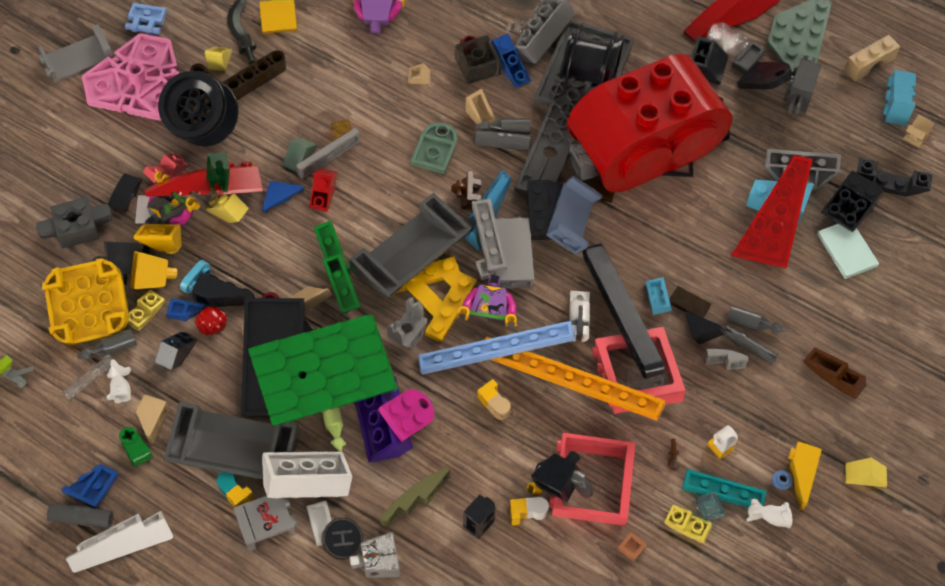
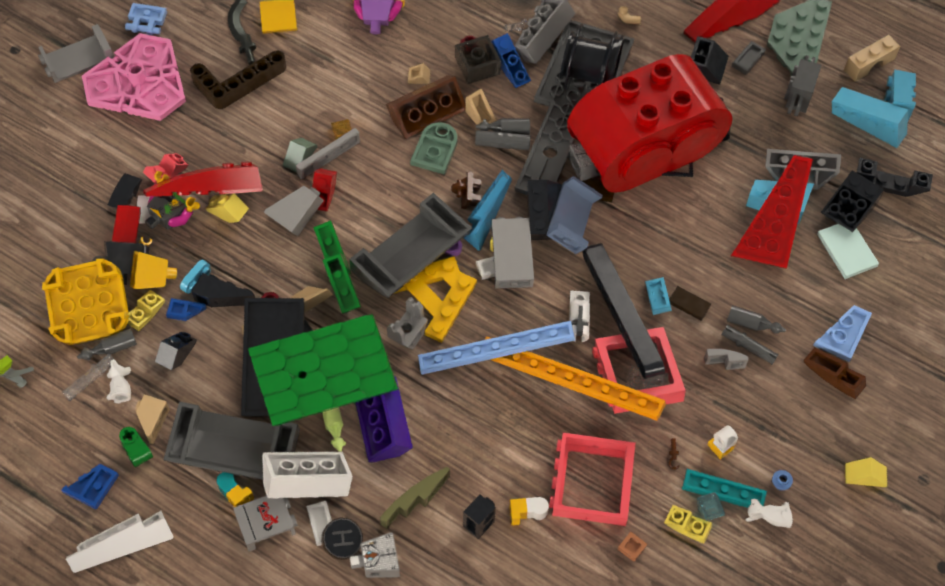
dark grey brick [36,197,113,249] -> none
dark grey axle [47,503,114,528] -> none
yellow slope [134,224,182,254] -> none
black wheel [158,71,239,147] -> none
red hair [195,307,227,336] -> none
light yellow slope [205,46,232,72] -> none
dark green hinge [206,152,230,192] -> none
blue tile [262,181,304,213] -> none
dark pink plate [378,389,434,442] -> none
torso [457,275,517,327] -> none
light grey tile [471,198,507,273] -> none
leg [477,379,511,420] -> none
black torso [526,451,594,503] -> none
black slope [685,311,726,345] -> none
clear brick [706,22,749,57] -> none
black tile [736,62,793,90] -> none
yellow slope [788,441,822,510] -> none
tan brick [903,114,935,148] -> none
none -> red piece [112,205,141,243]
none -> light grey slope [264,186,324,236]
none -> reddish brown slope [386,75,466,139]
none -> medium lavender tile [445,240,462,257]
none -> tan arm [618,6,641,25]
none -> light blue wing [813,305,872,362]
none -> medium azure wedge [832,87,908,148]

